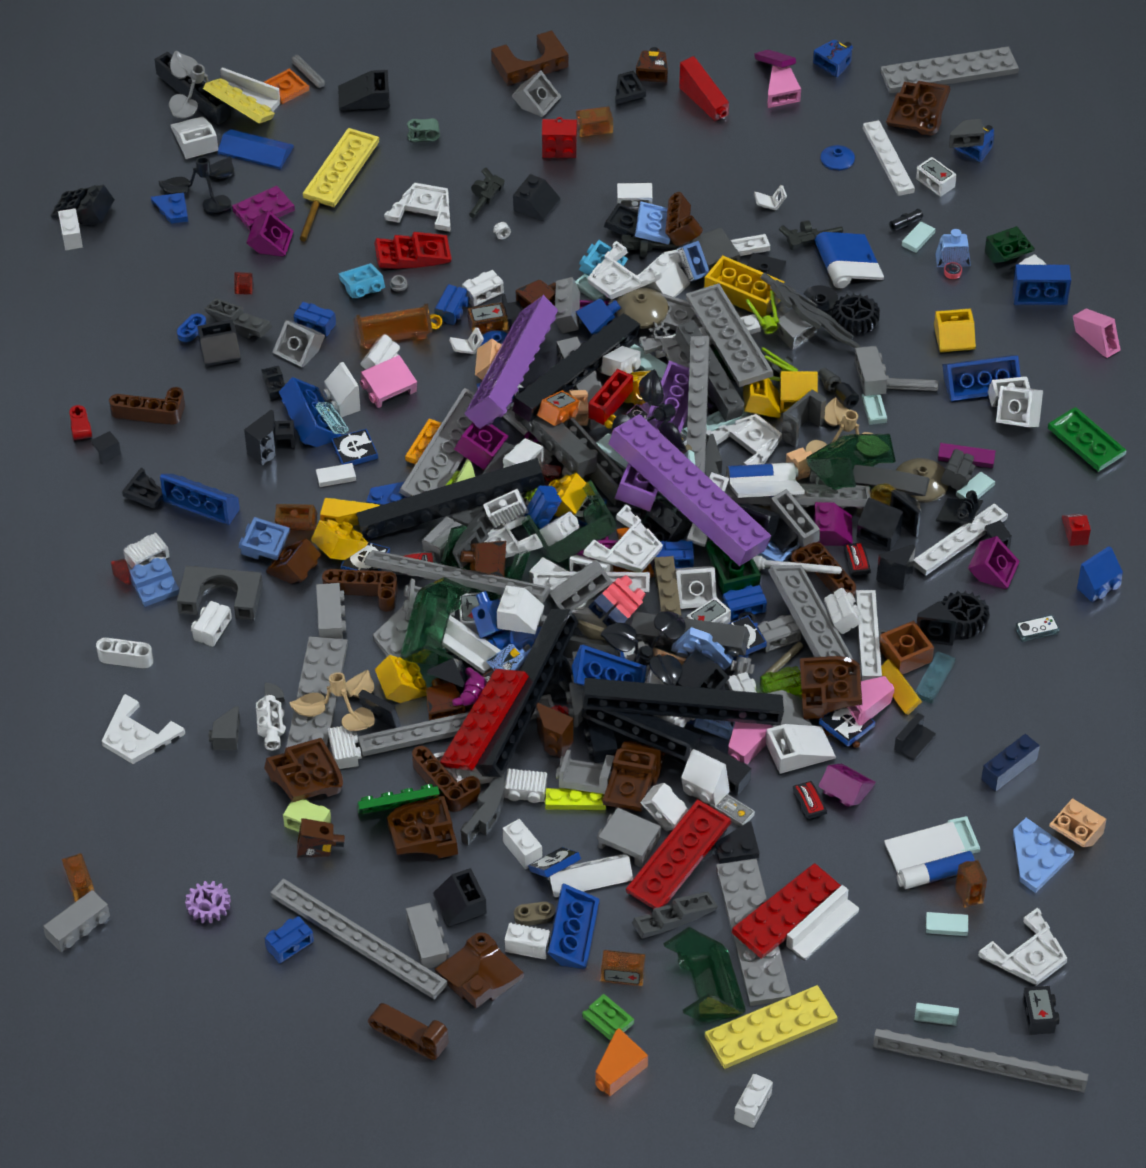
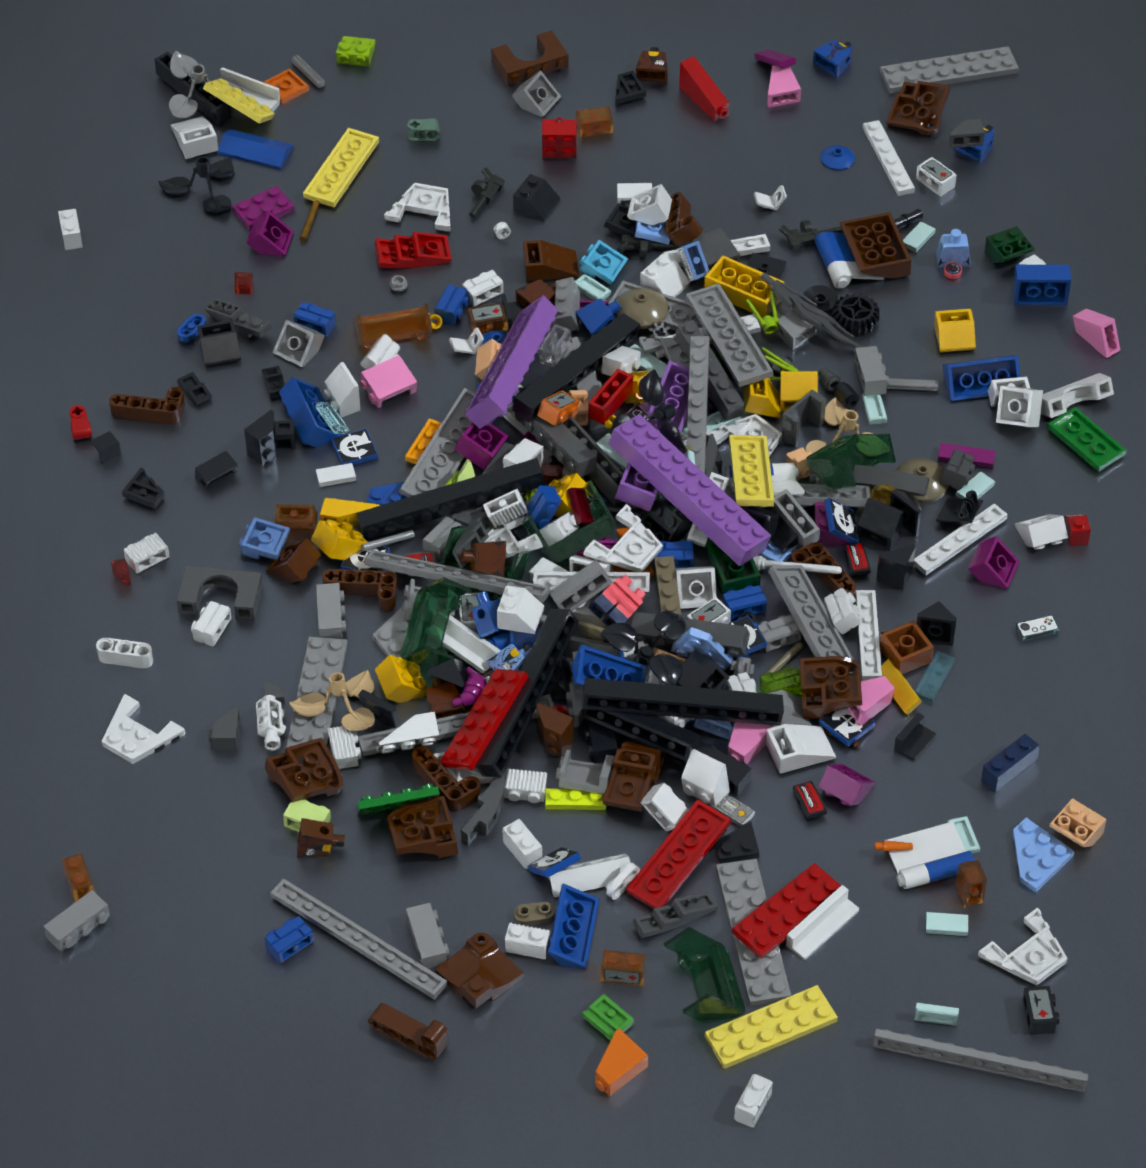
black slope [50,184,115,226] -> none
medium blue plate [129,558,180,607] -> none
blue wing [151,193,188,224] -> none
blue slope [160,474,240,525] -> none
lavender gear [185,881,231,923] -> none
black slope [338,70,390,110] -> none
medium azure plate [338,263,385,298] -> none
black slope [433,868,487,927] -> none
white wing [587,241,662,300] -> none
light grey panel [597,808,661,867] -> none
black gear [940,590,990,638] -> none
black panel [984,520,1012,549] -> none
blue slope [1077,546,1123,603] -> none
none -> black slope [177,372,212,405]
none -> black hinge [195,451,238,488]
none -> lime plate [336,36,376,66]
none -> light grey bar [361,530,415,551]
none -> white slope [377,712,439,754]
none -> reddish brown slope [523,240,579,281]
none -> clear brick [538,324,573,367]
none -> dark red tile [567,487,594,526]
none -> white plate [606,863,640,900]
none -> white slope [627,184,672,225]
none -> light yellow plate [729,435,774,507]
none -> tile [824,498,859,544]
none -> reddish brown slope [840,212,911,279]
none -> orange animal [874,840,913,852]
none -> white slope [1015,514,1068,550]
none -> white arch [1040,373,1114,418]

